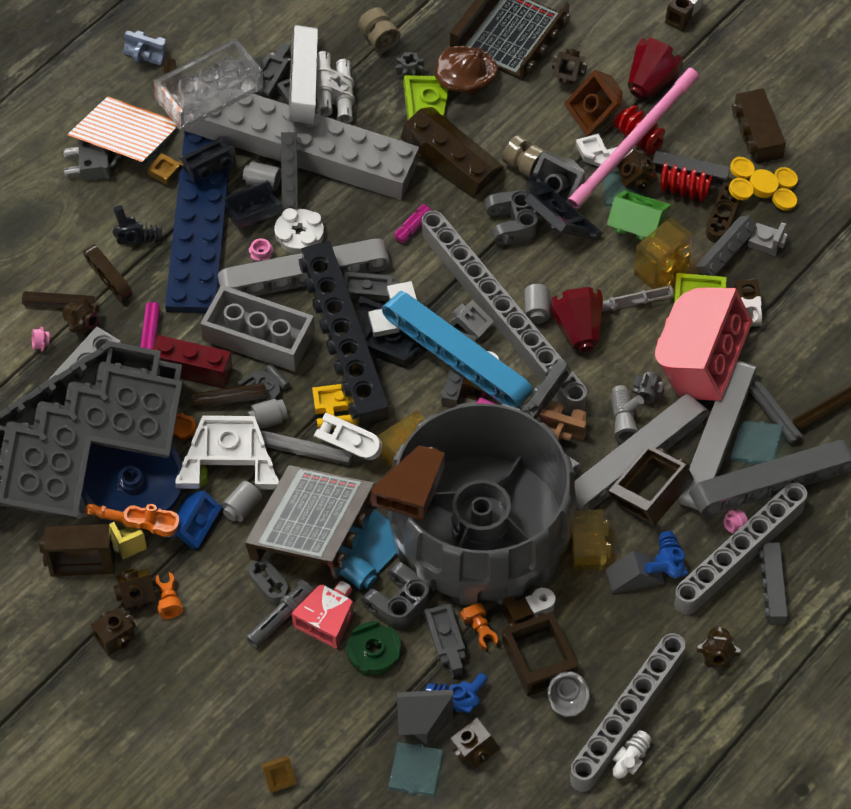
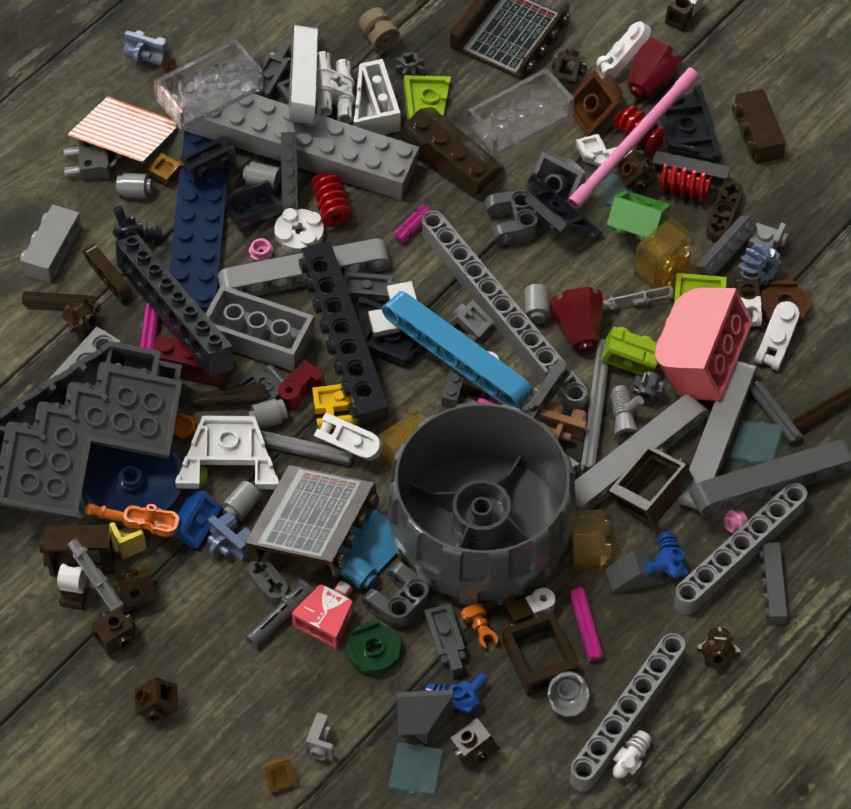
bright pink plate [32,327,50,351] -> none
orange piece [156,572,183,620] -> none
reddish brown slope [371,445,445,521] -> none
reddish brown piece [435,46,498,96] -> none
dark tan wheel [502,135,547,177] -> none
yellow piece [729,157,798,211] -> none
none -> light grey brick [20,204,82,283]
none -> leg [57,564,90,610]
none -> light grey piece [68,538,124,612]
none -> black brick [115,234,233,378]
none -> light grey brick [116,173,153,198]
none -> dark brown brick [134,677,178,722]
none -> sand blue hips [207,512,251,562]
none -> dark red leg [278,360,325,410]
none -> light grey bracket [306,712,334,761]
none -> red piece [311,173,352,227]
none -> white wedge [353,59,401,135]
none -> clear brick [467,68,574,158]
none -> dark pink axle [570,588,603,662]
none -> light grey axle [581,339,609,471]
none -> white plate [596,21,651,78]
none -> lime brick [601,326,657,376]
none -> black wing [660,85,721,162]
none -> sand blue gear [738,243,782,286]
none -> white plate [754,301,799,371]
none -> reddish brown plate [760,280,811,325]

